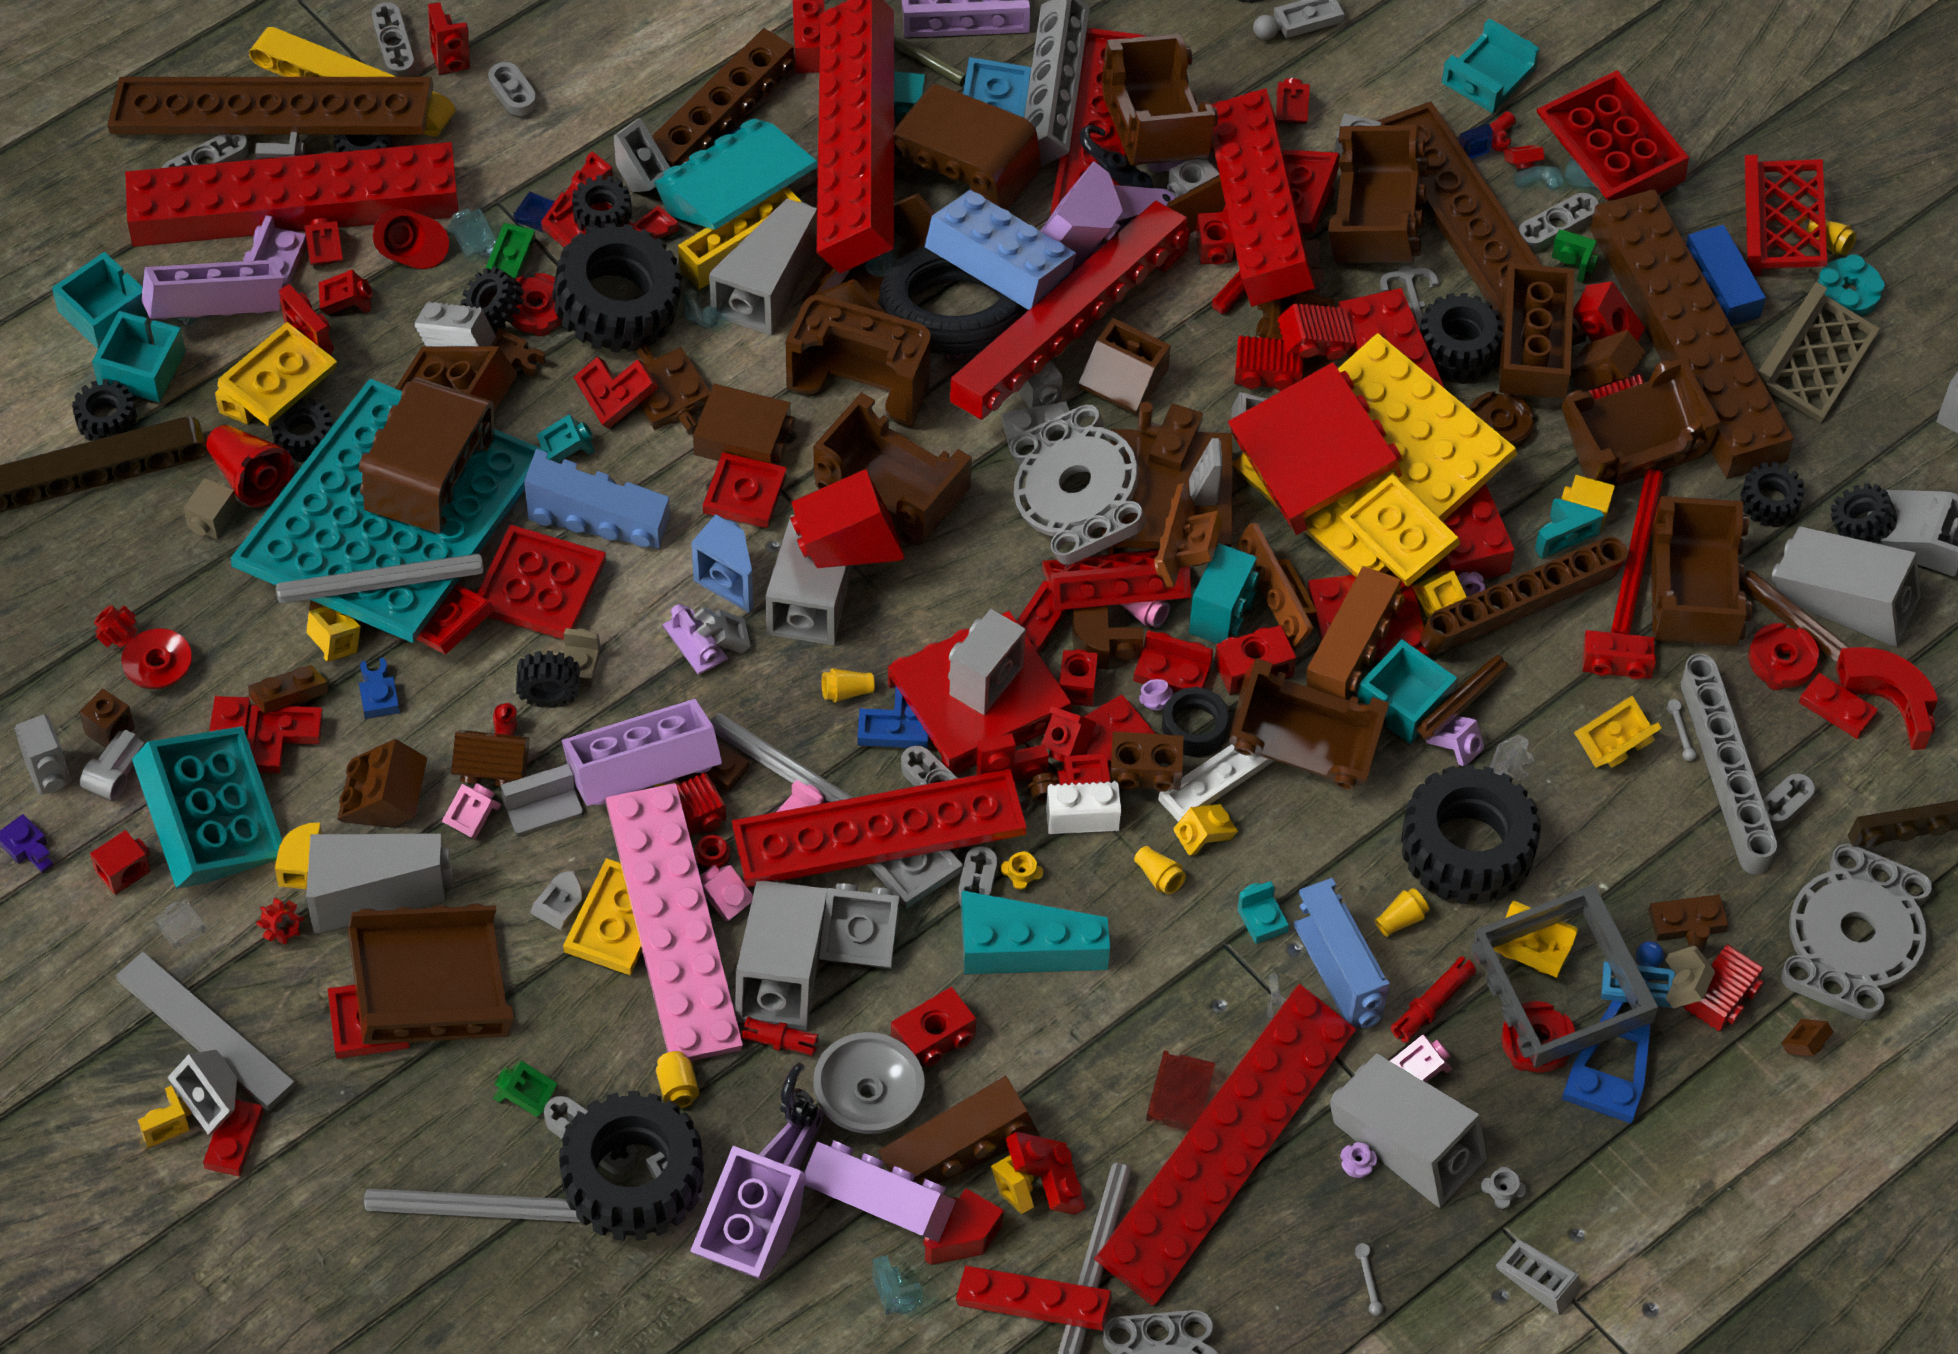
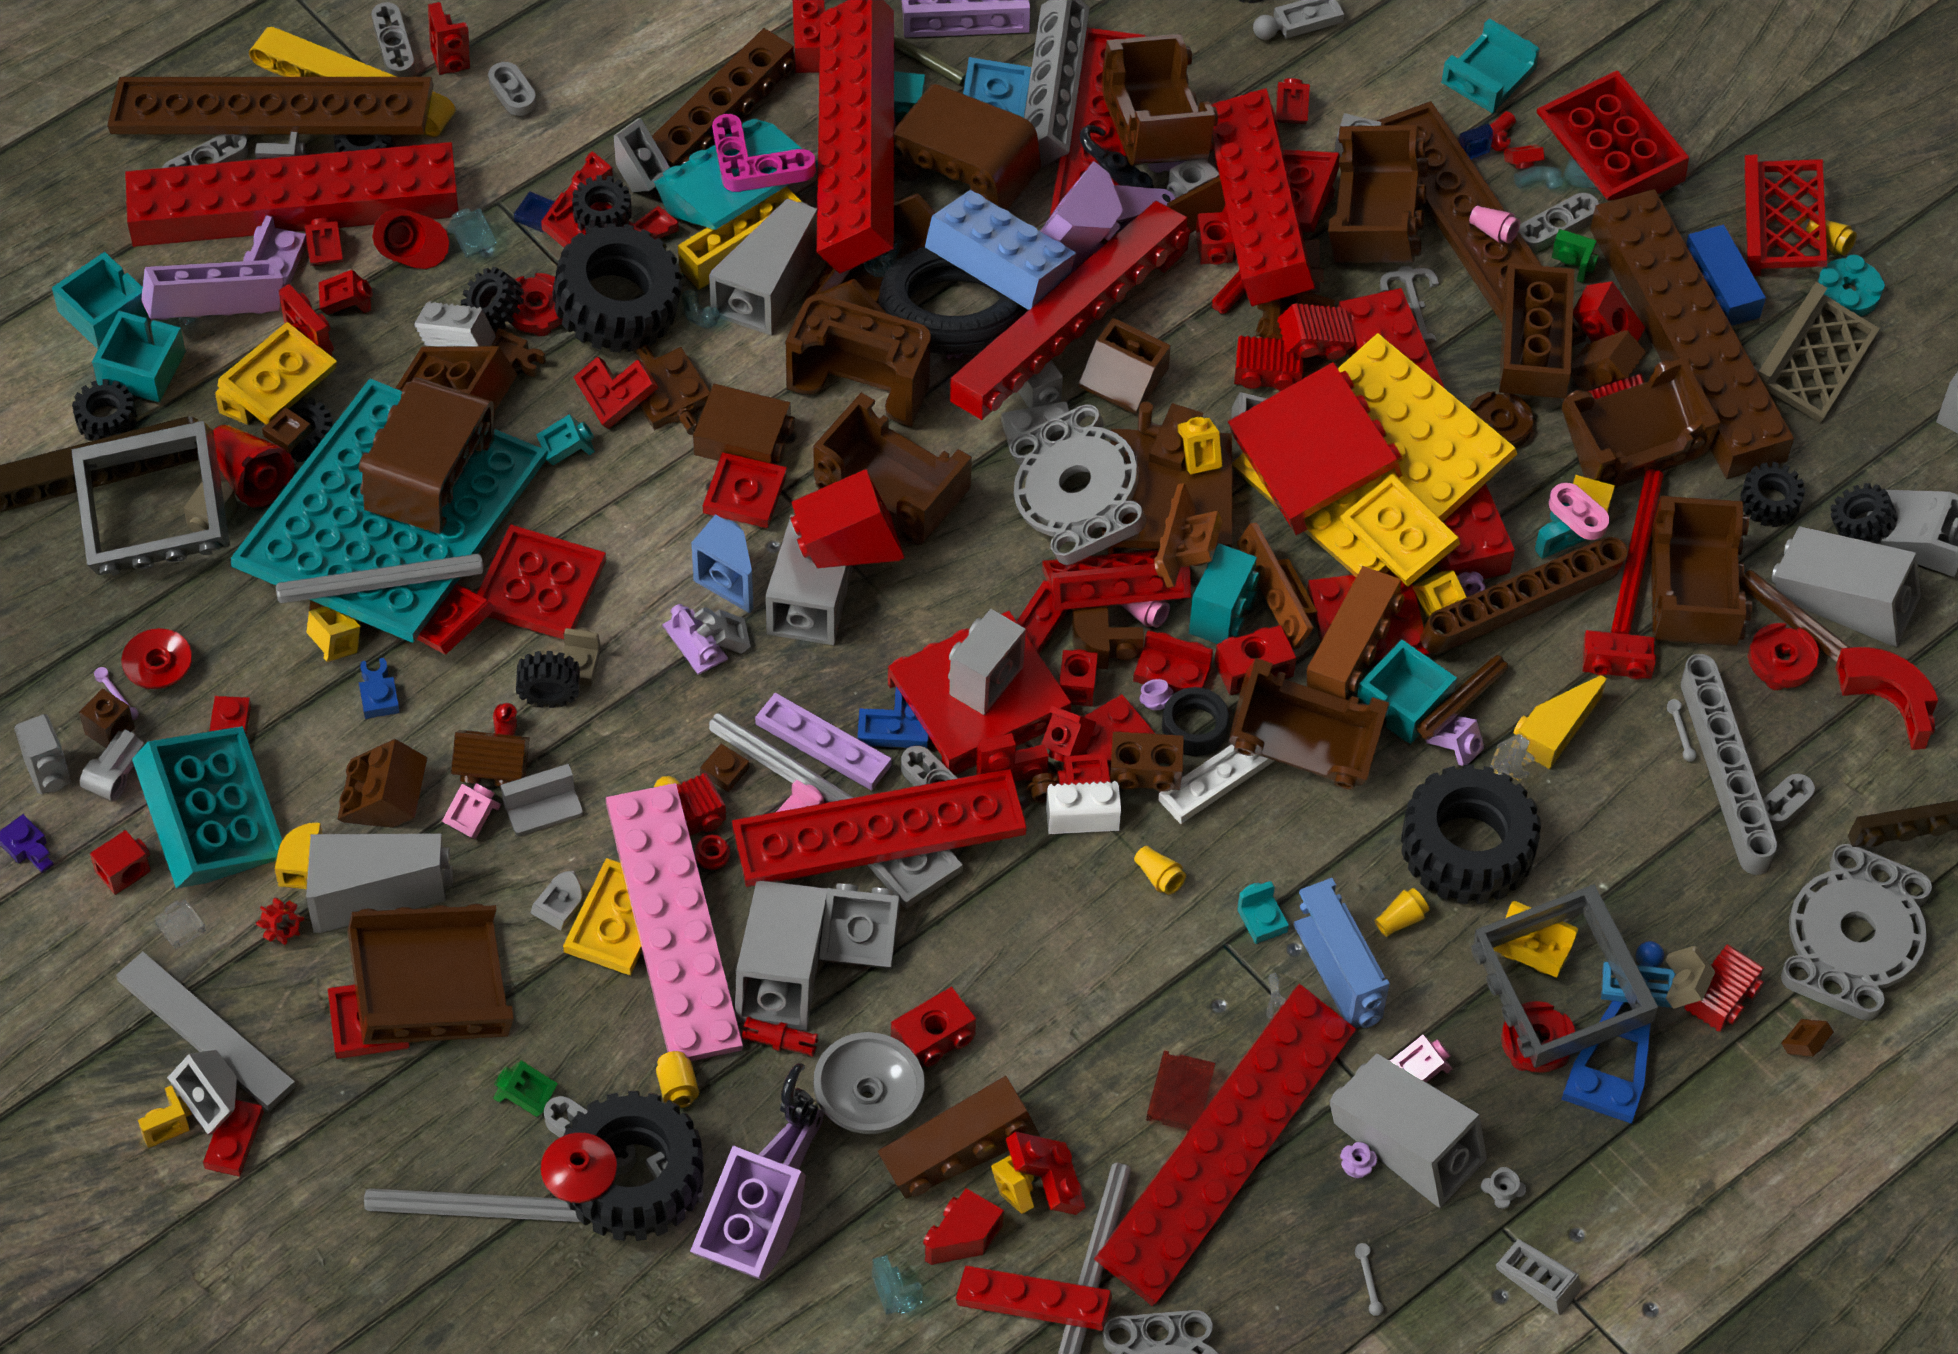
red gear [94,605,137,648] -> none
red plate [247,705,323,773] -> none
reddish brown plate [248,665,328,714] -> none
green plate [486,223,536,279] -> none
medium blue wedge [524,449,670,549] -> none
lavender brick [561,699,722,806] -> none
bright pink bracket [700,865,753,922] -> none
lavender brick [804,1140,956,1242] -> none
yellow cone [821,668,874,703] -> none
light grey beam [958,846,997,907] -> none
teal wedge [961,890,1110,974] -> none
yellow plate [1001,851,1043,890] -> none
yellow bracket [1174,804,1238,855] -> none
light grey slope [1189,438,1222,506] -> none
red pin [1390,956,1476,1043] -> none
black tyre [1420,293,1503,383] -> none
yellow bracket [1574,695,1662,768] -> none
reddish brown plate [1648,894,1728,953] -> none
red plate [1798,673,1878,739] -> none
none -> dark grey window [71,421,230,576]
none -> lavender hinge [94,667,139,720]
none -> reddish brown plate [262,407,312,453]
none -> red dish [541,1133,617,1203]
none -> dark pink beam [712,114,816,192]
none -> lavender plate [755,693,891,791]
none -> yellow bracket [1177,417,1222,474]
none -> bright pink cone [1469,206,1520,243]
none -> yellow slope [1513,675,1607,769]
none -> bright pink plate [1549,483,1609,540]

